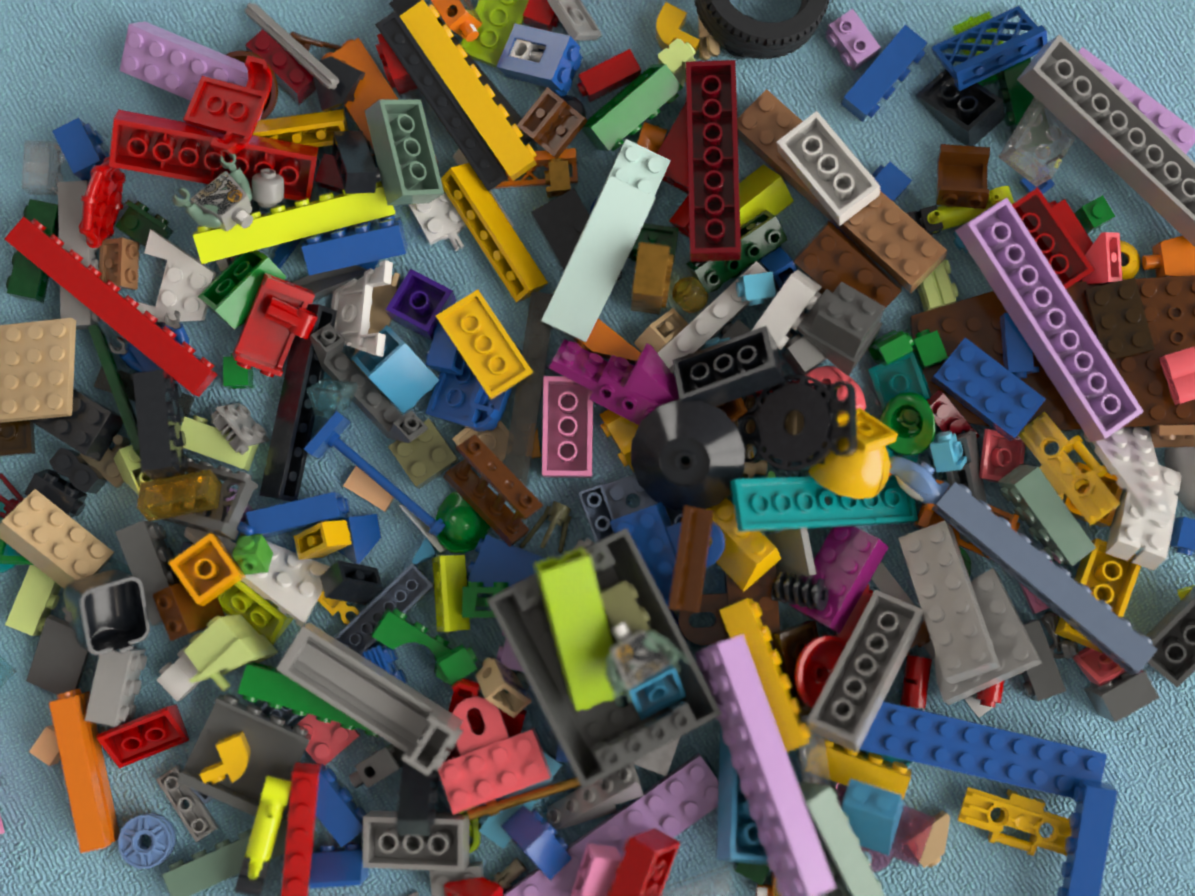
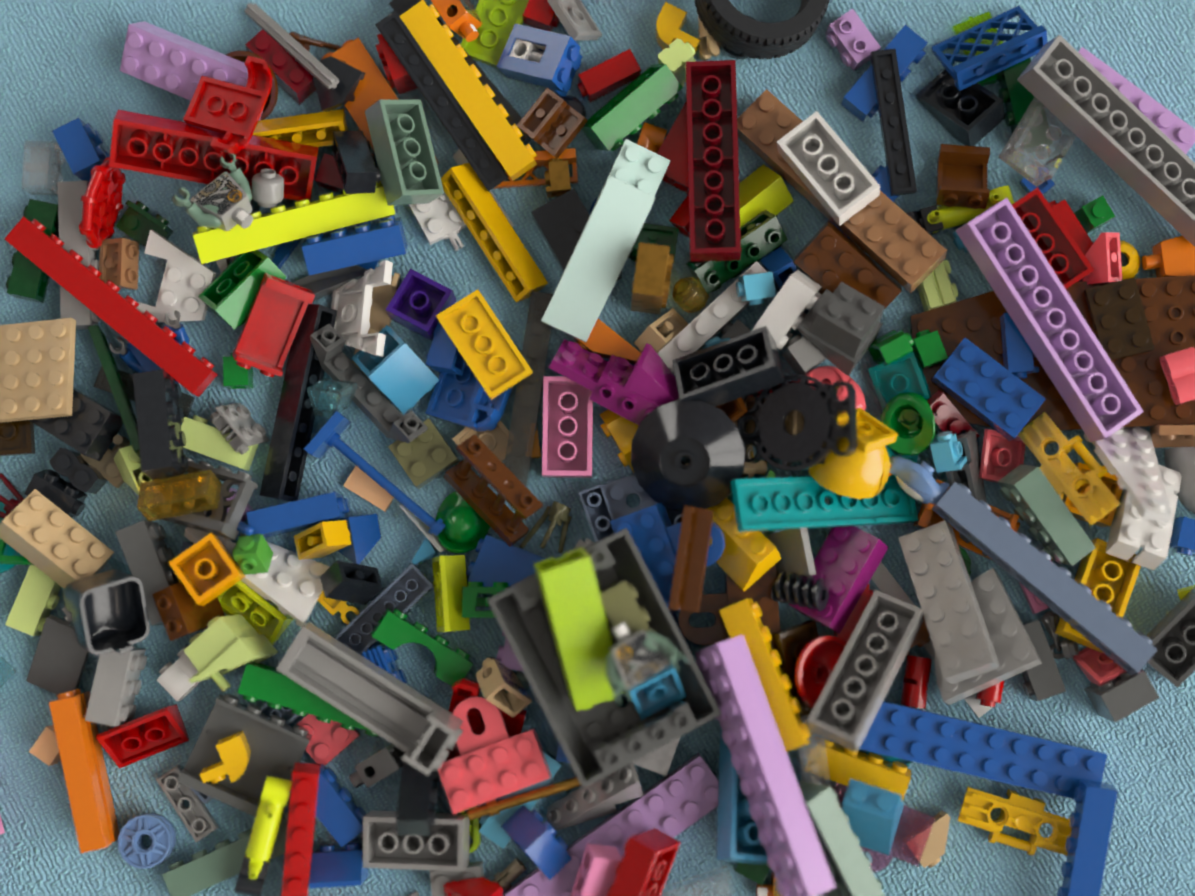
red piece [264,297,318,339] -> none
green brick [436,644,478,685] -> none
none -> black tile [870,49,917,196]

